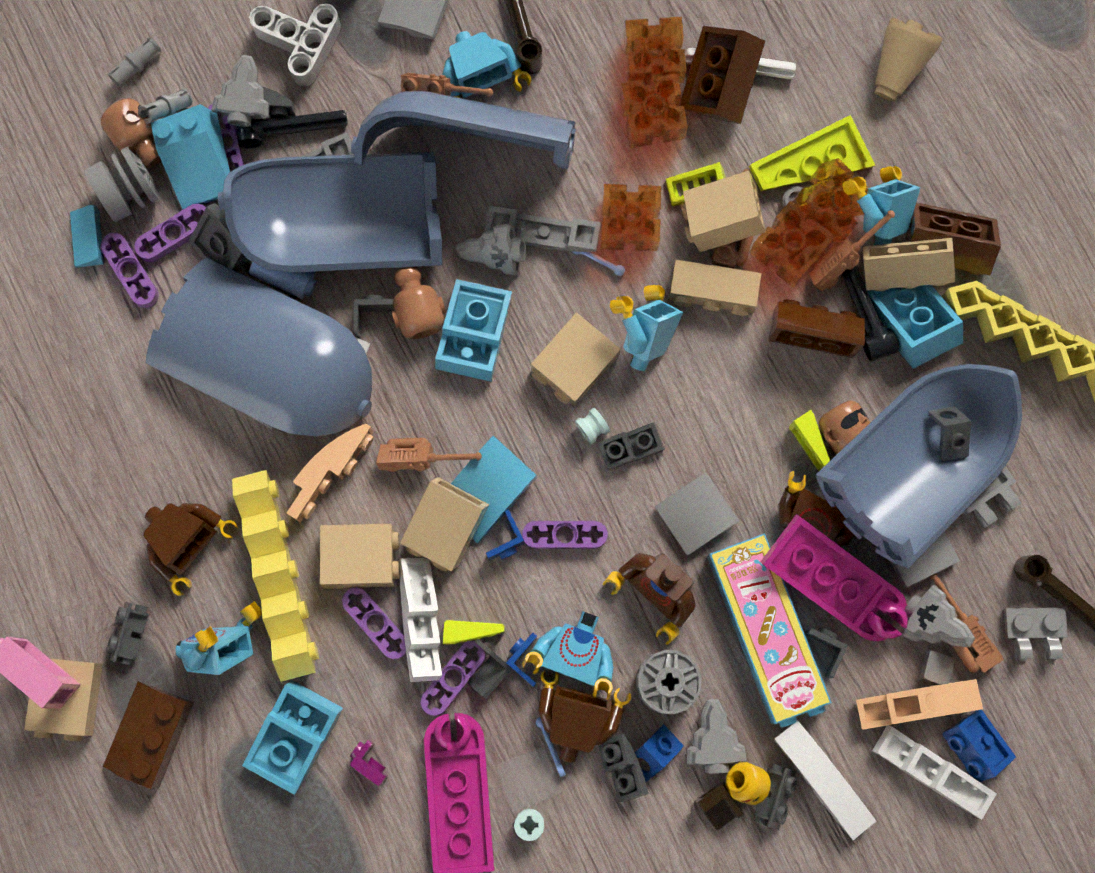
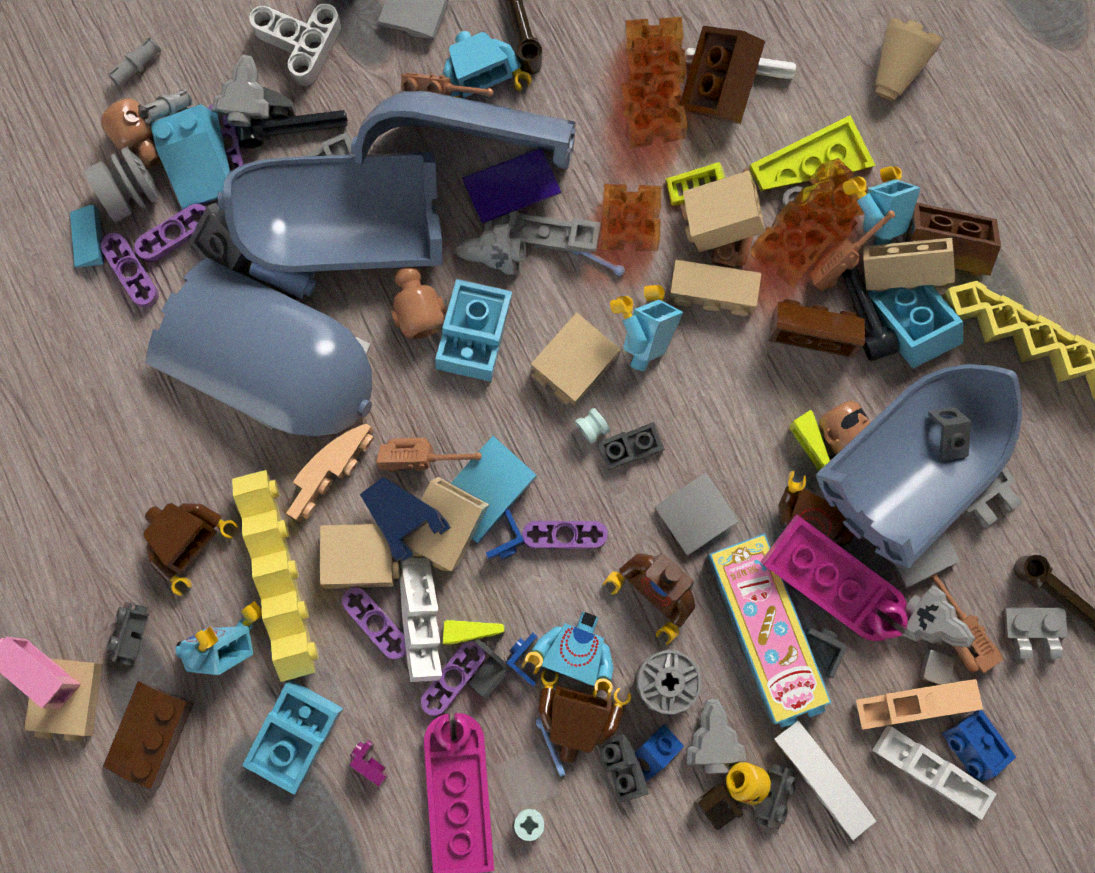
dark grey bracket [353,295,394,339] -> none
none -> dark blue flag [360,478,451,561]
none -> dark purple piece [462,148,561,224]

